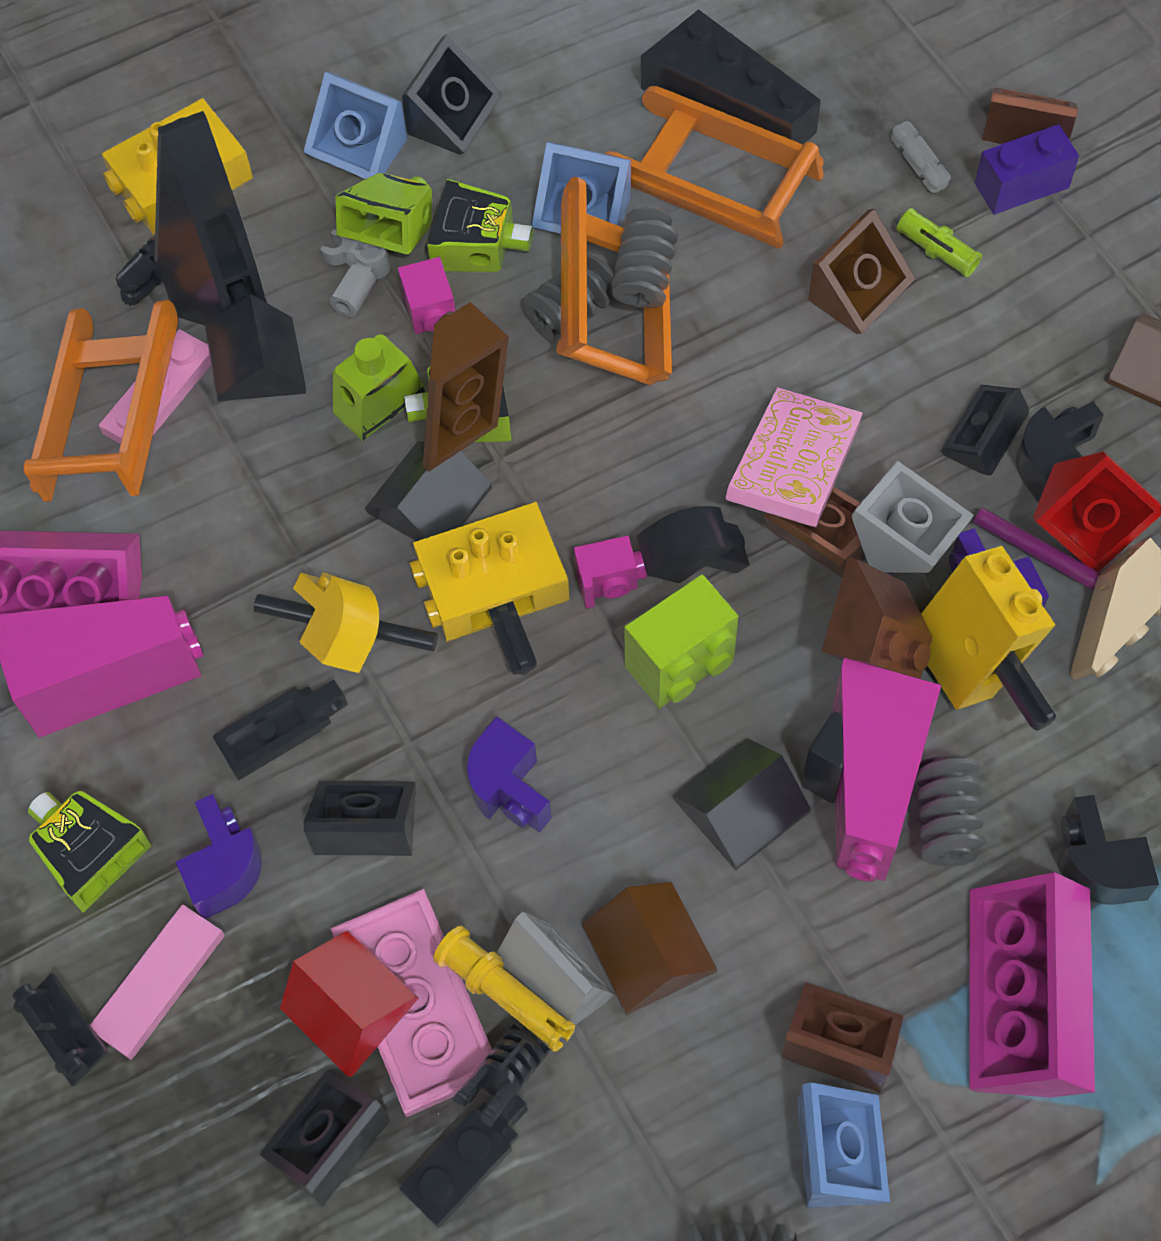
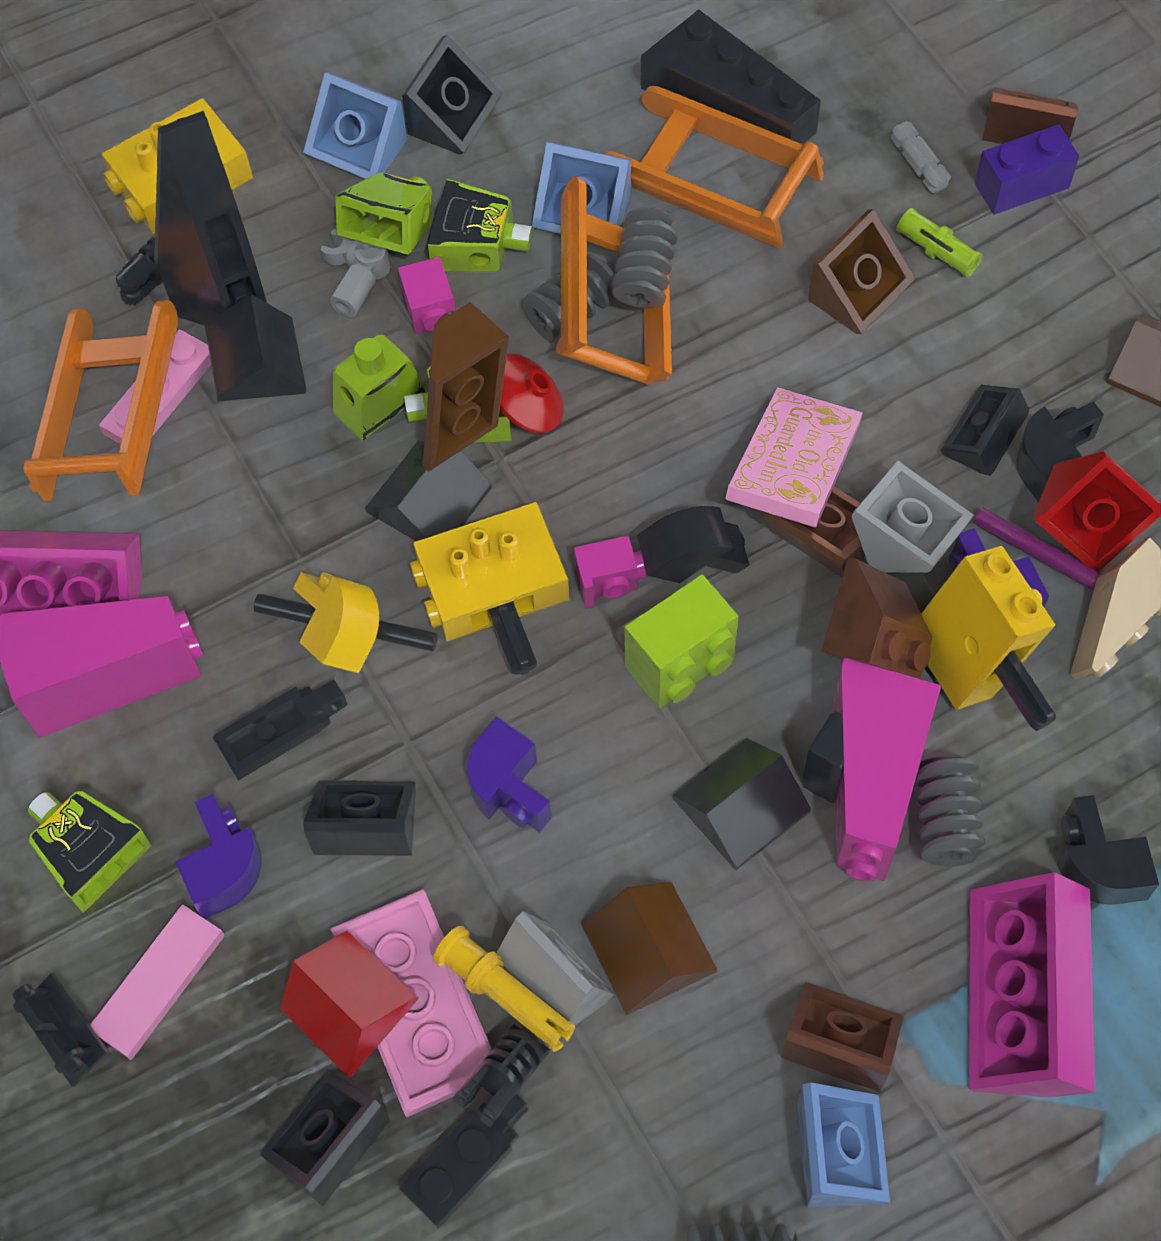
none -> red dish [500,353,564,434]

